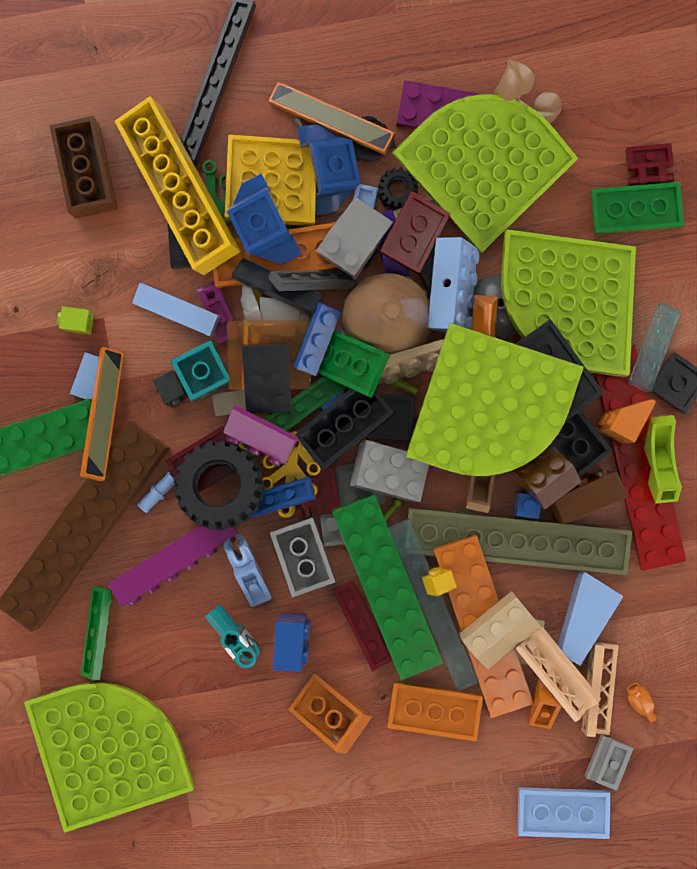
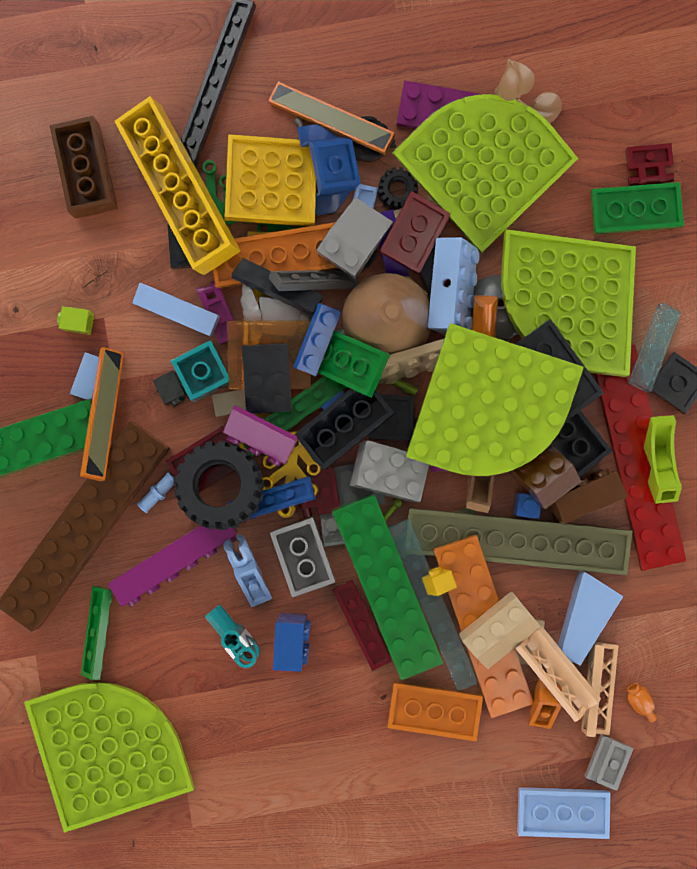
blue piece [227,173,302,264] -> none
orange slope [288,673,372,754] -> none
orange slope [598,399,656,444] -> none

